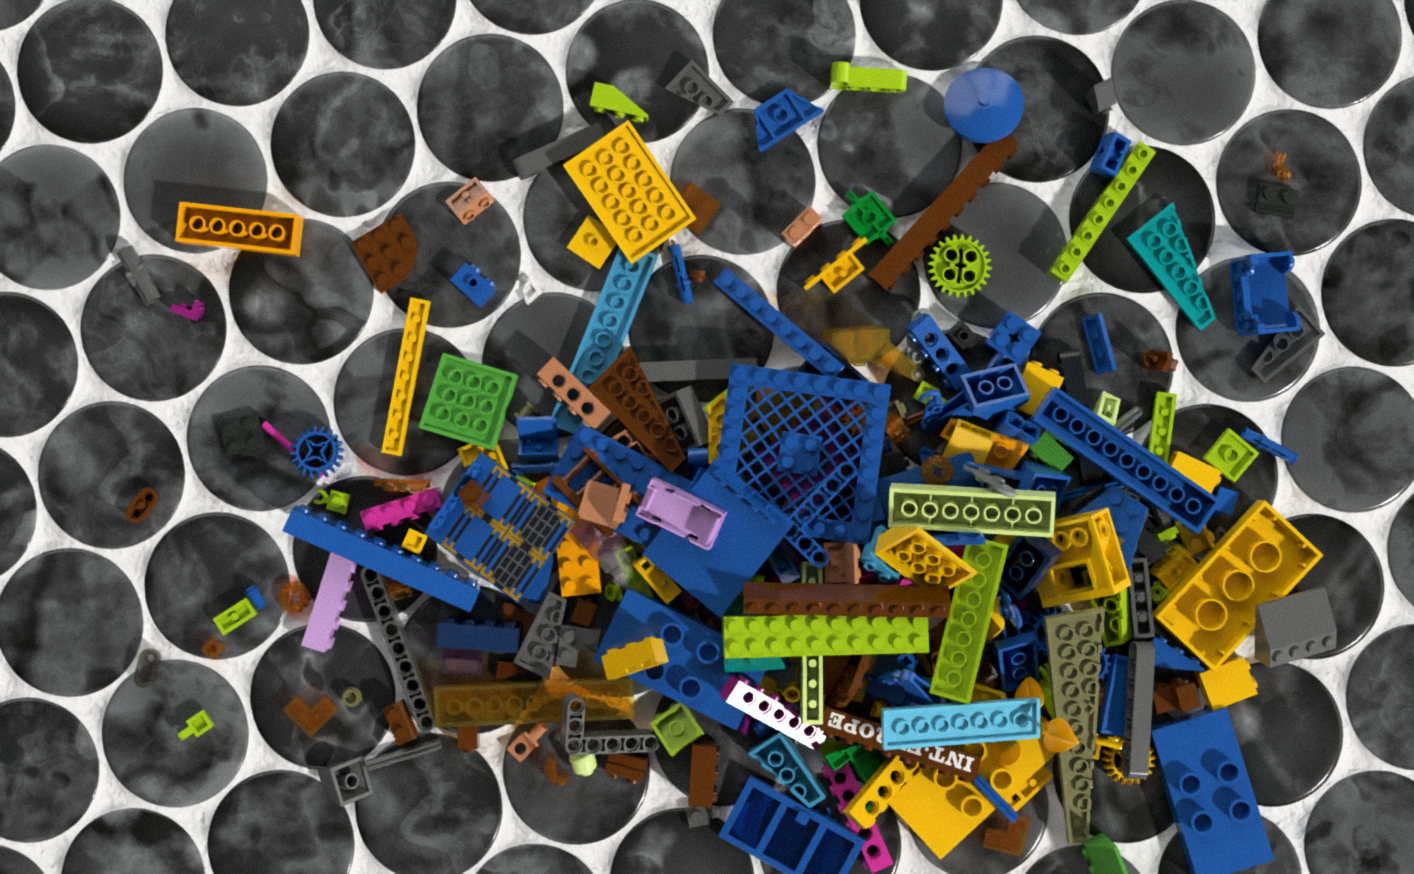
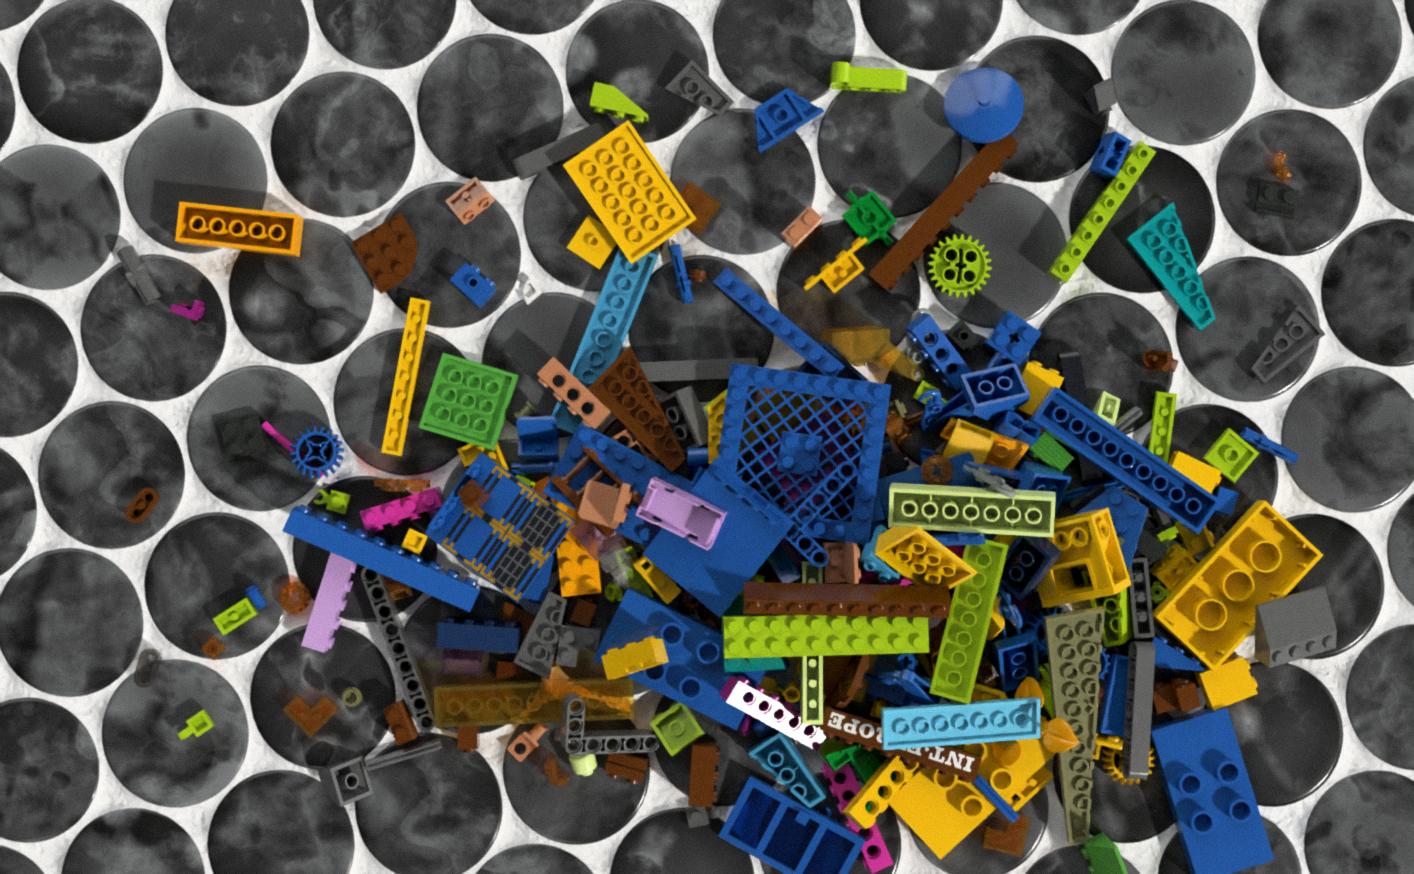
blue plate [1081,313,1117,375] -> none
blue windscreen [1229,251,1301,337] -> none

